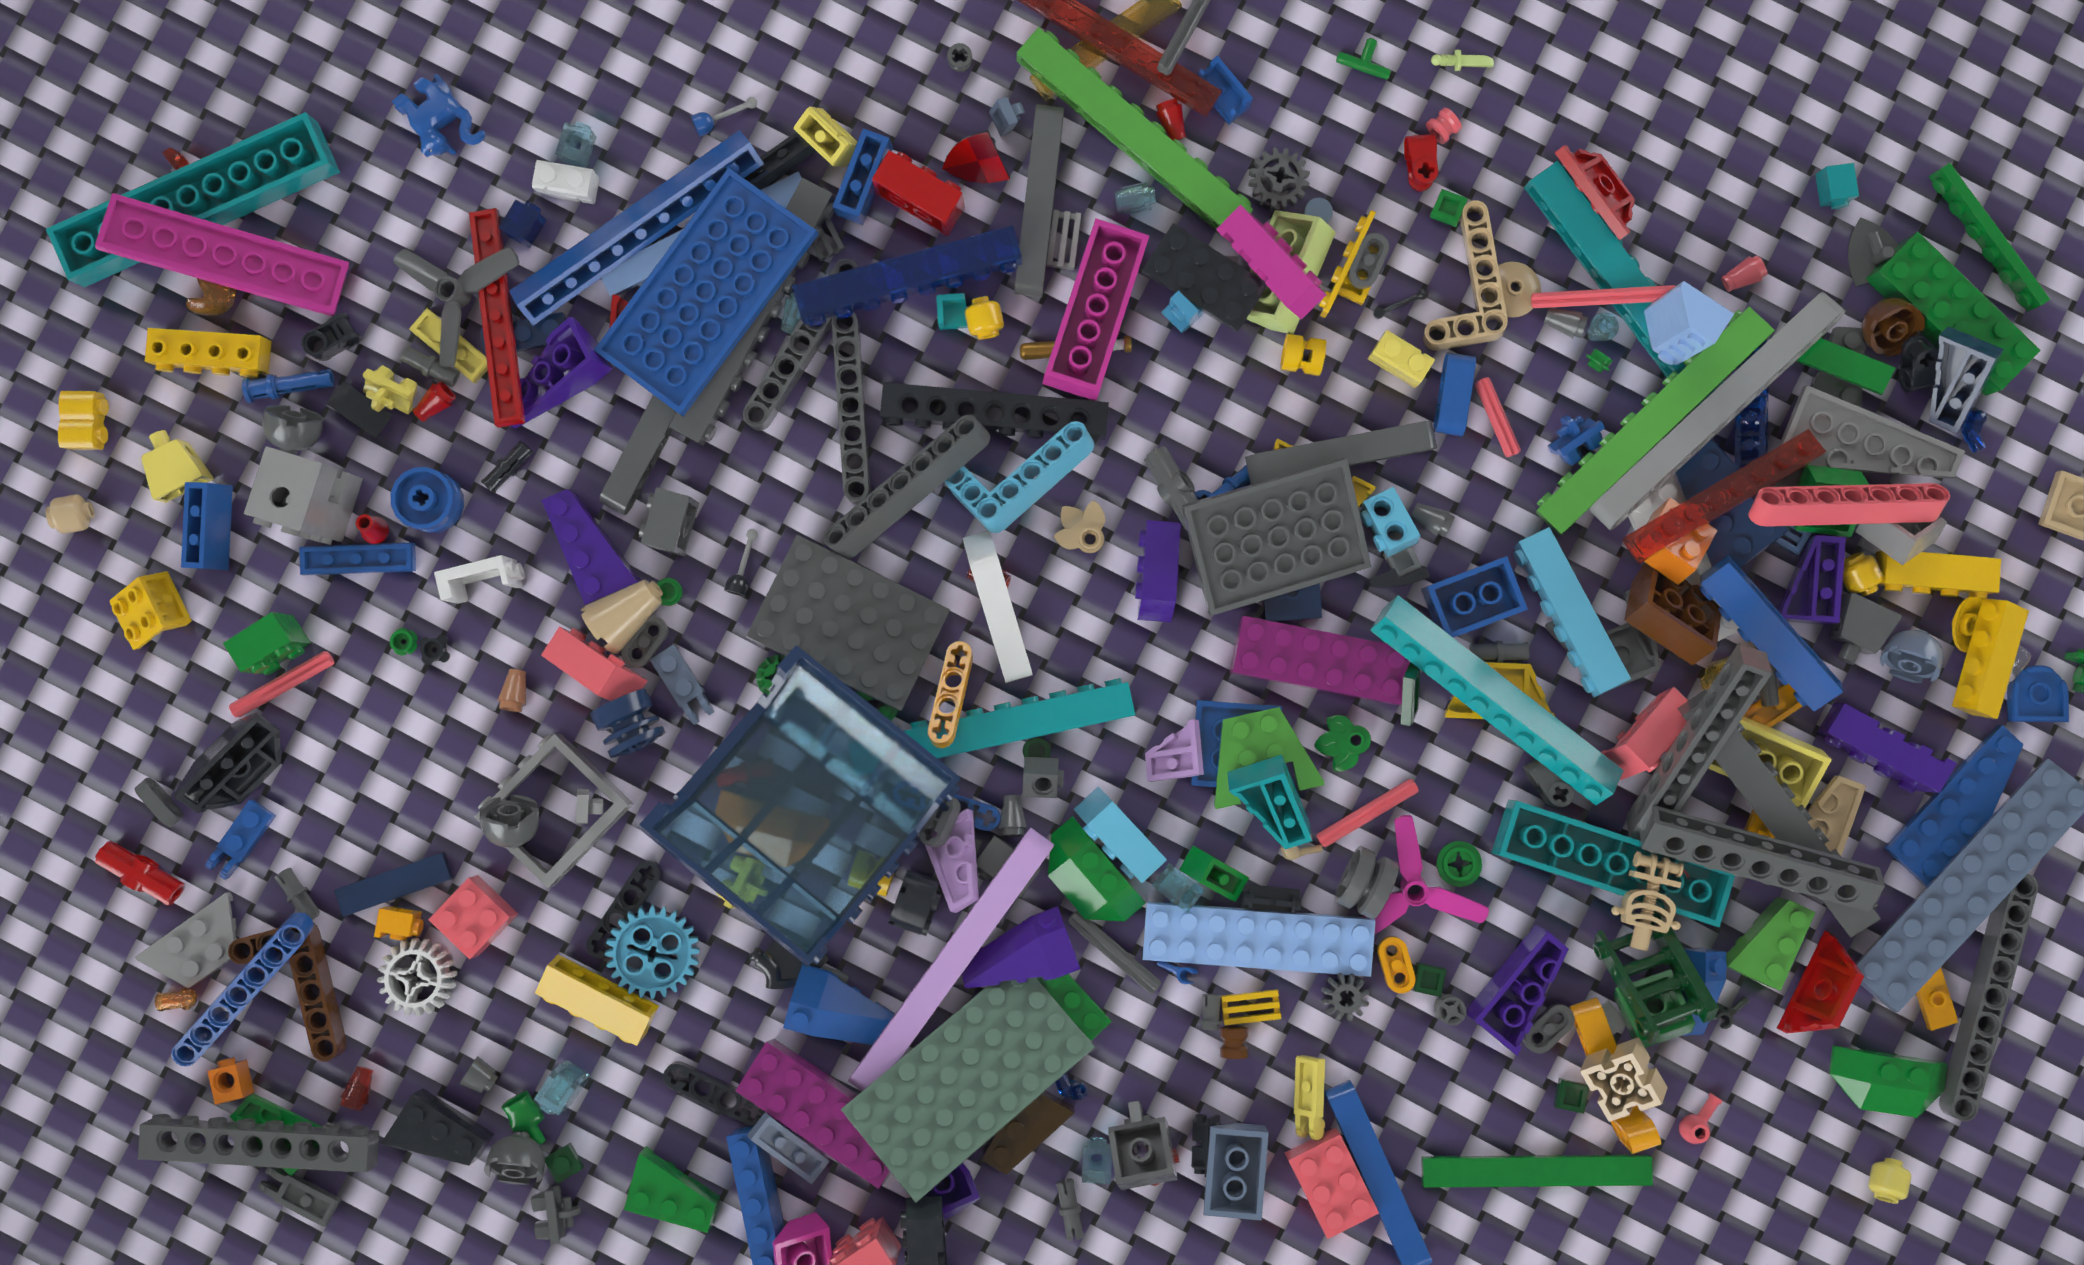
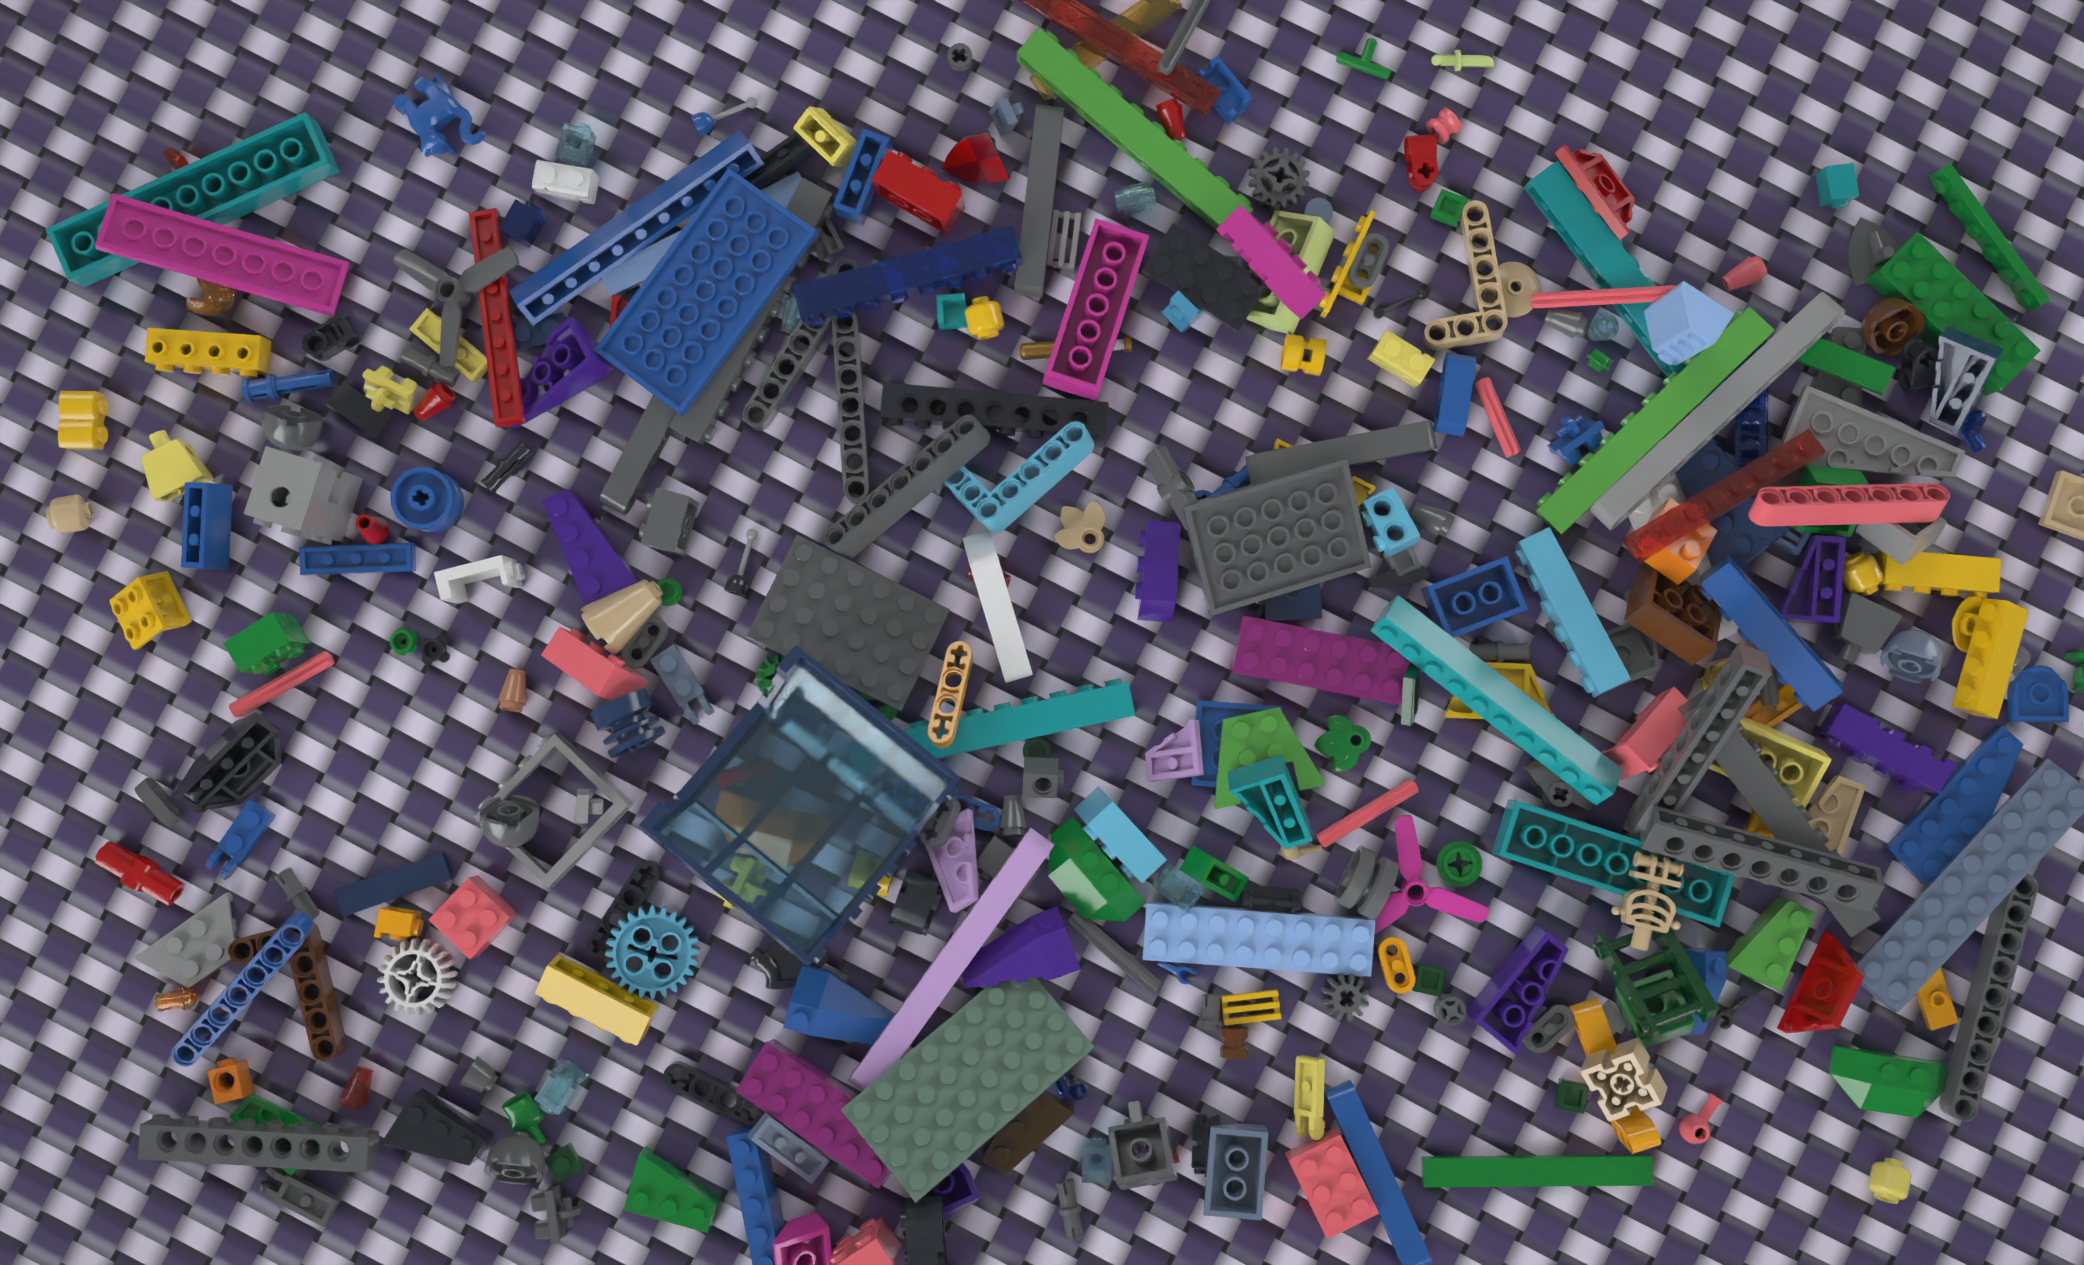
green plate [1037,974,1112,1041] -> none

